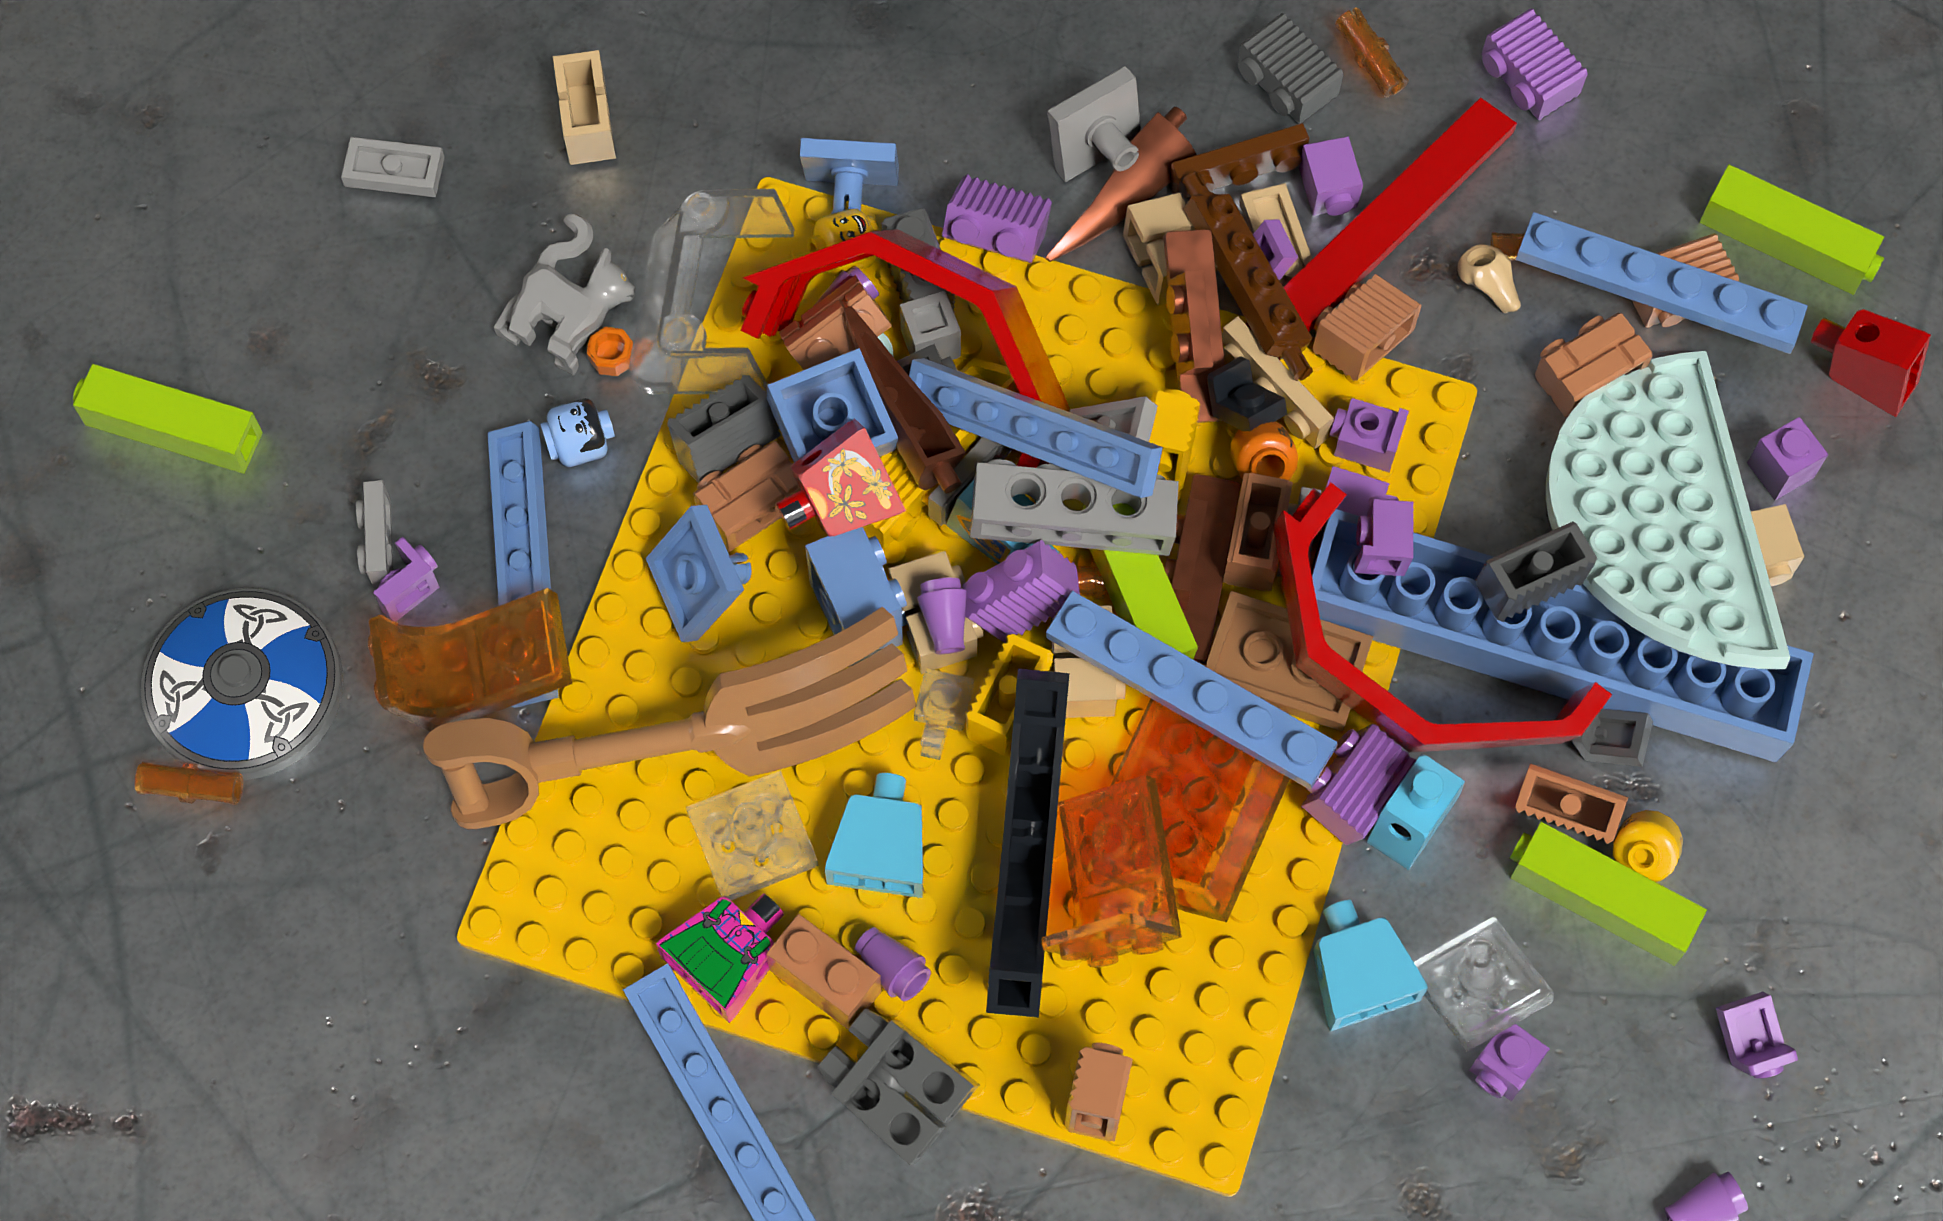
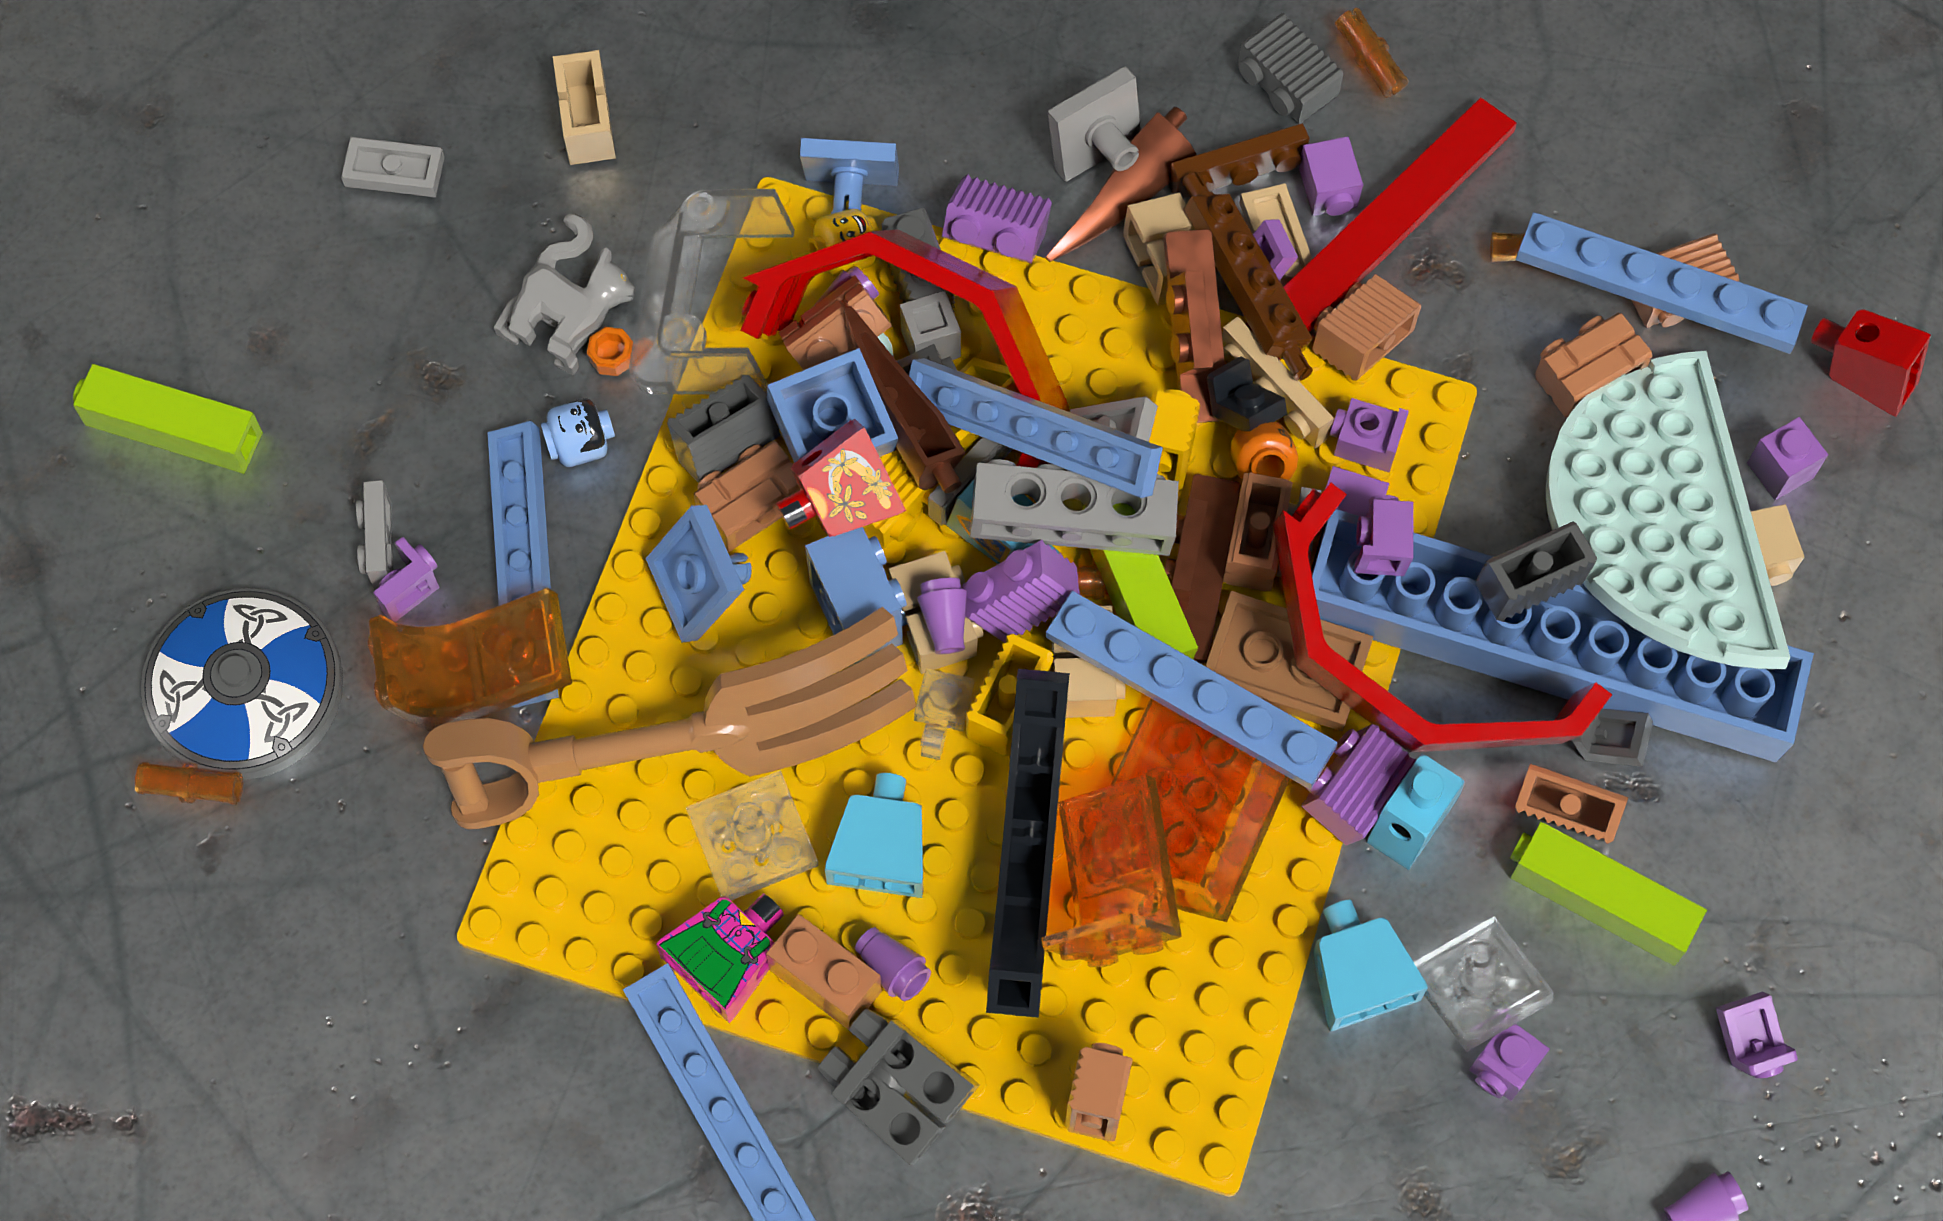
tan animal [1457,244,1521,313] -> none
medium lavender brick [1481,8,1588,120] -> none
yellow head [1613,810,1683,882] -> none
lime brick [1699,164,1884,295] -> none

